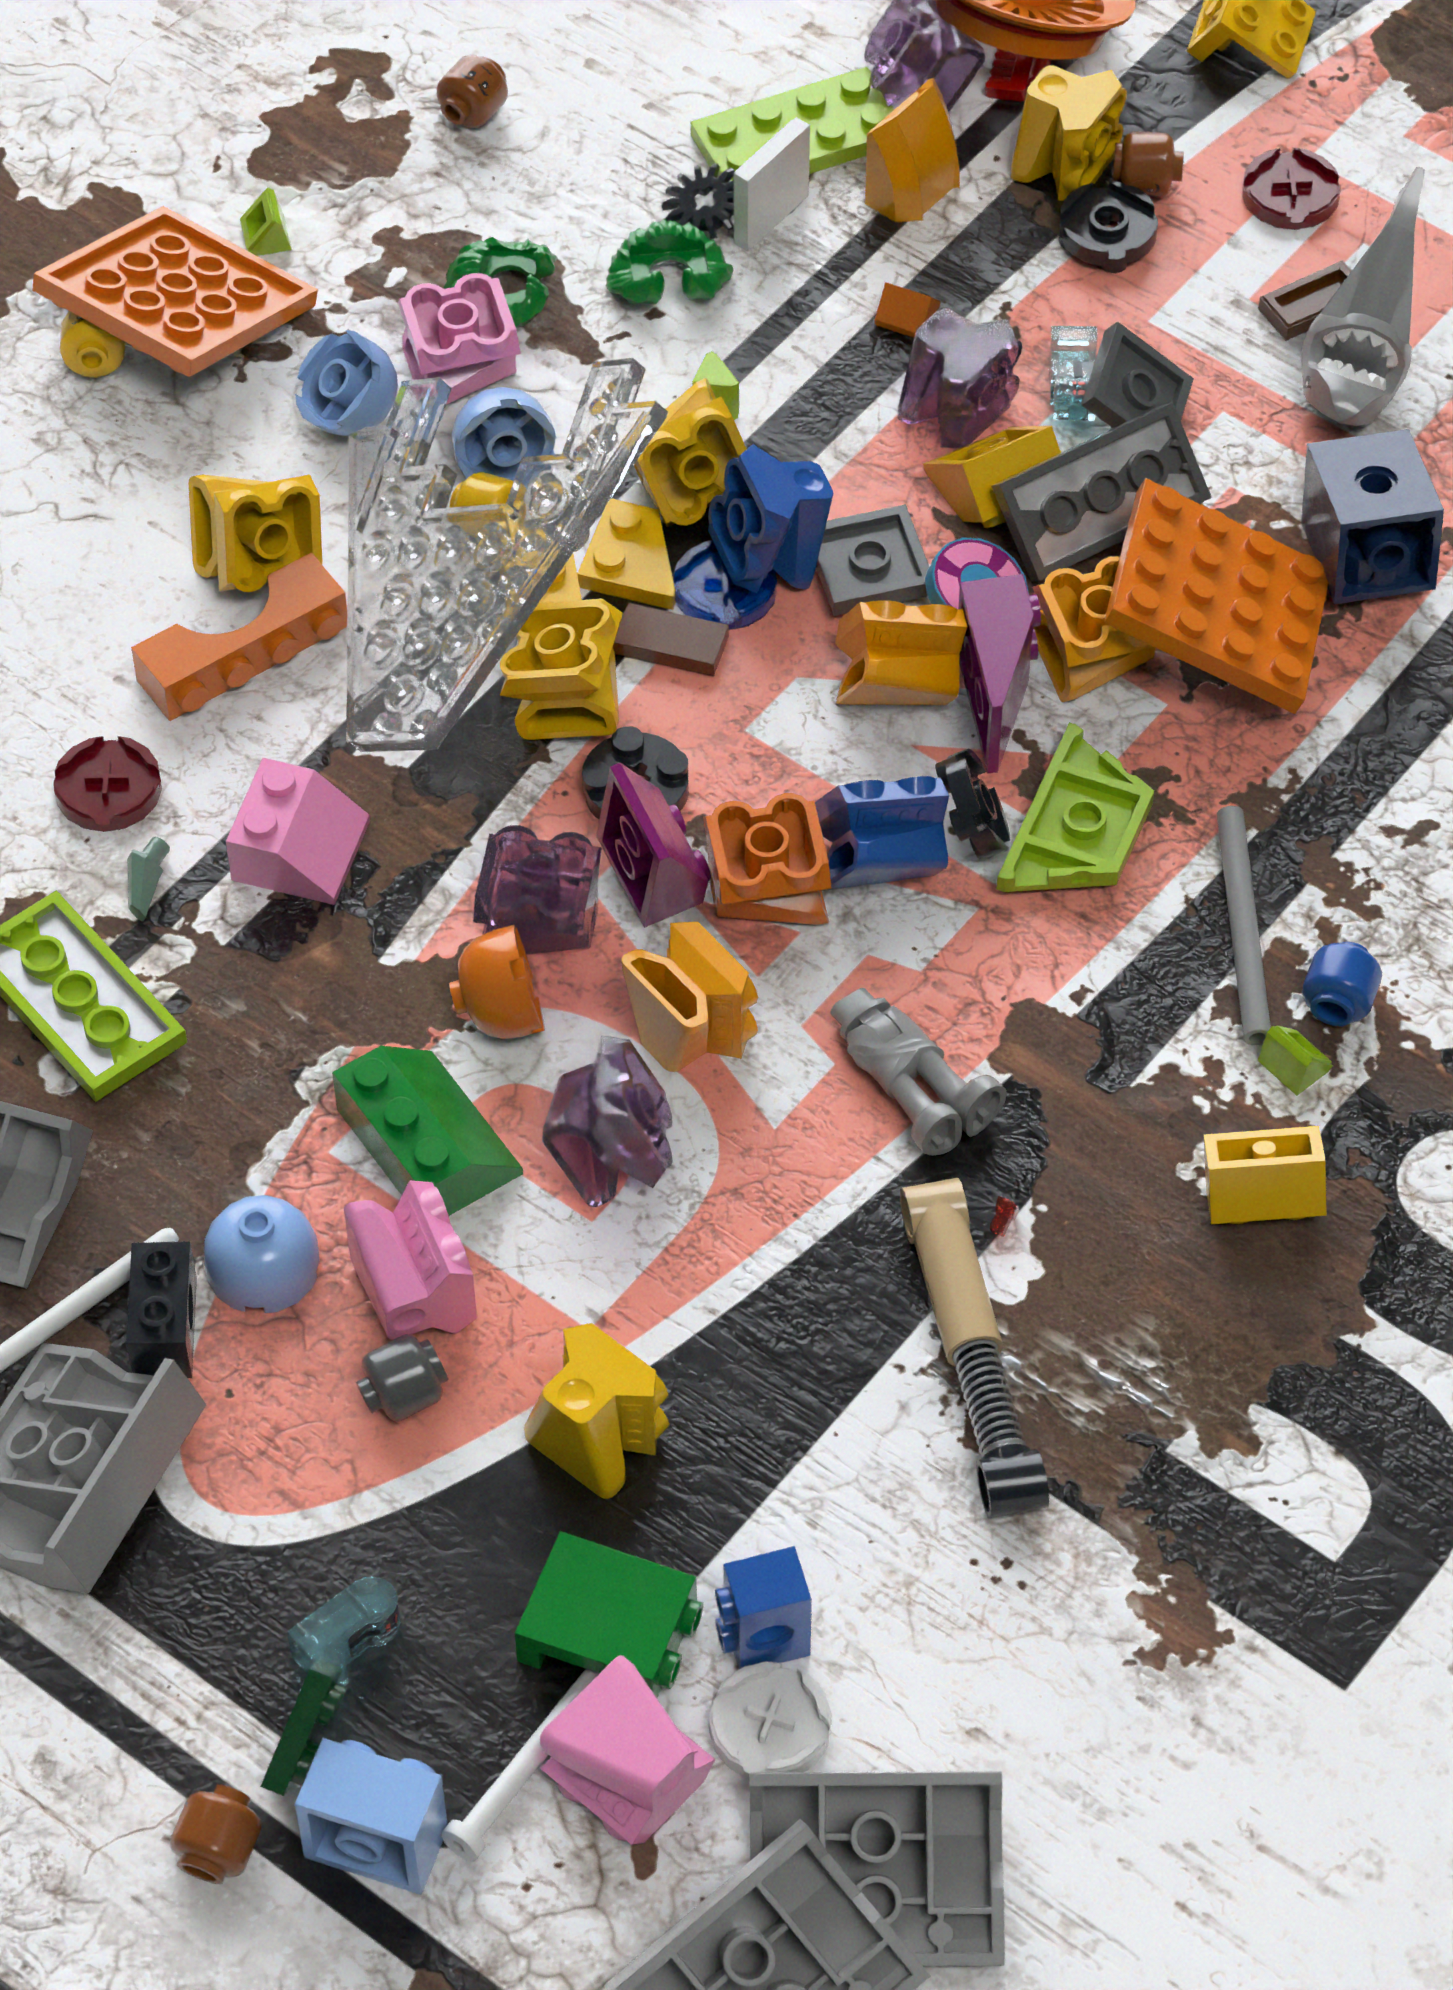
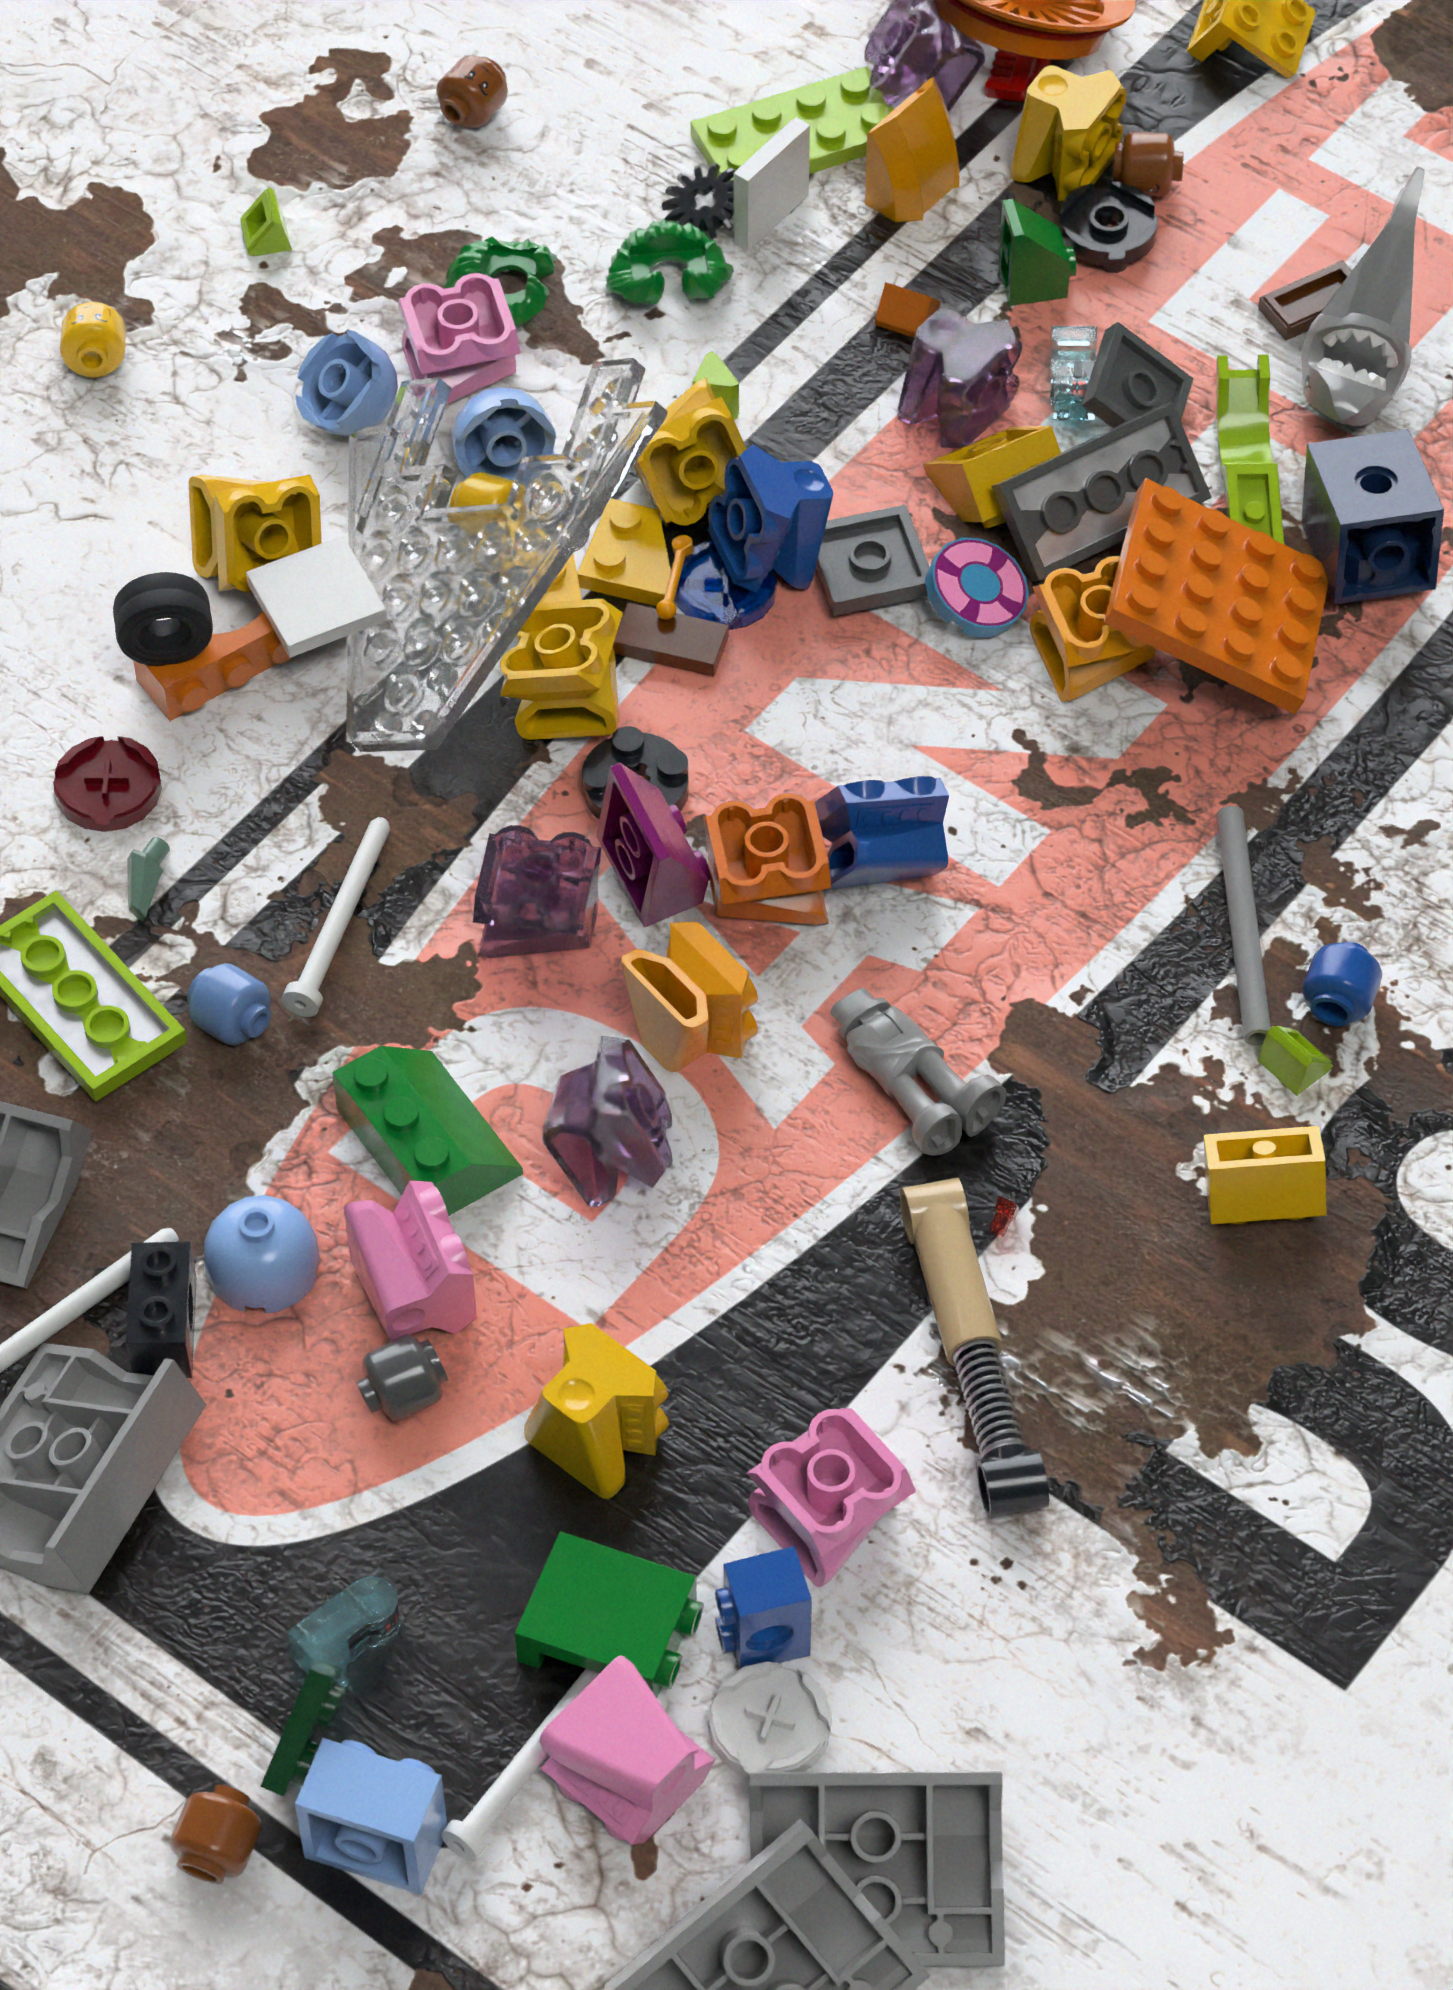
orange plate [32,206,318,377] -> none
bright pink slope [226,758,370,905] -> none
orange cylinder [449,925,545,1039] -> none
light orange piece [835,600,967,705] -> none
black plate [935,748,1010,859] -> none
magenta slope [958,574,1041,774] -> none
lime wing [996,722,1154,892] -> none
tile [1242,148,1341,230] -> none
none -> black tyre [113,572,213,666]
none -> medium blue head [187,963,271,1046]
none -> white tile [246,536,387,658]
none -> white bar [281,817,390,1017]
none -> light orange hinge [656,535,694,620]
none -> bright pink piece [746,1408,916,1587]
none -> green slope [998,199,1077,306]
none -> lime piece [1216,354,1284,544]

